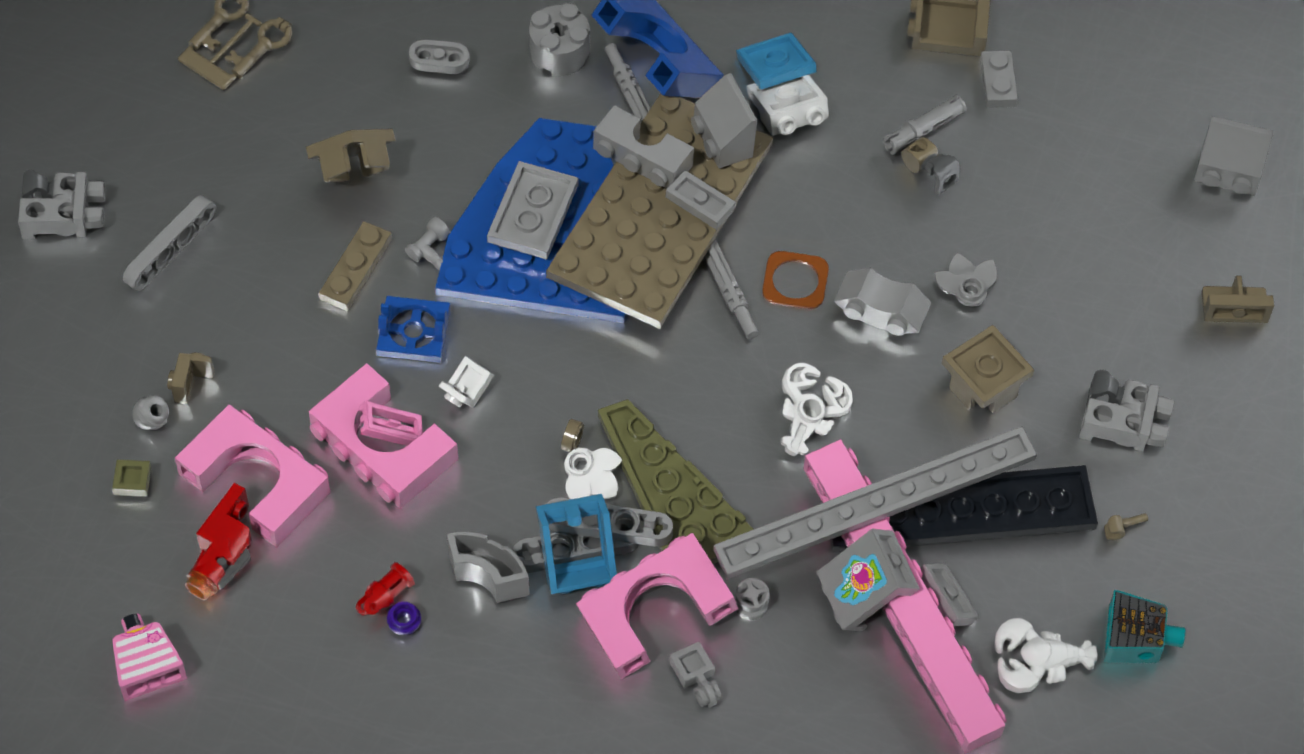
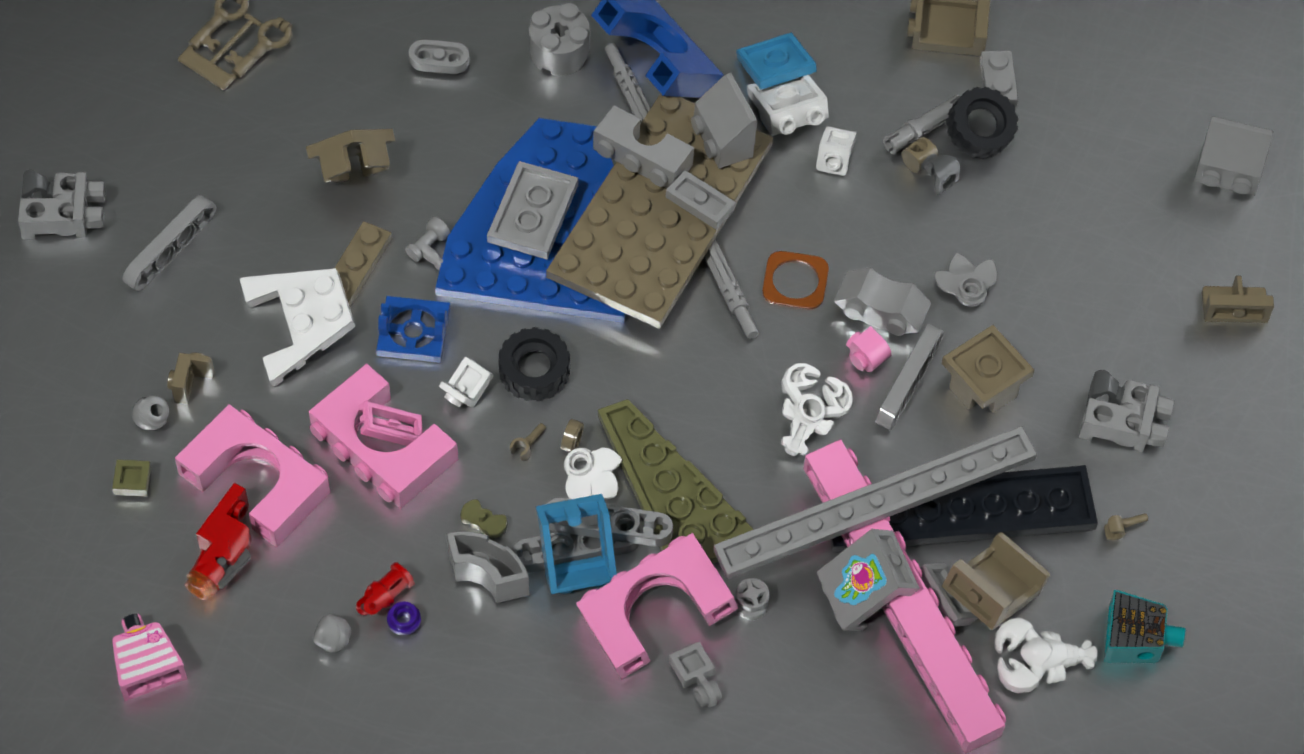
none -> white wing [239,268,356,387]
none -> light grey piece [313,614,351,653]
none -> olive piece [460,499,508,540]
none -> black tyre [498,327,570,401]
none -> dark tan hand [510,423,546,461]
none -> white bracket [816,126,856,176]
none -> bright pink plate [846,326,892,372]
none -> light grey beam [876,324,944,430]
none -> dark tan panel [942,532,1050,630]
none -> black tyre [946,87,1018,159]

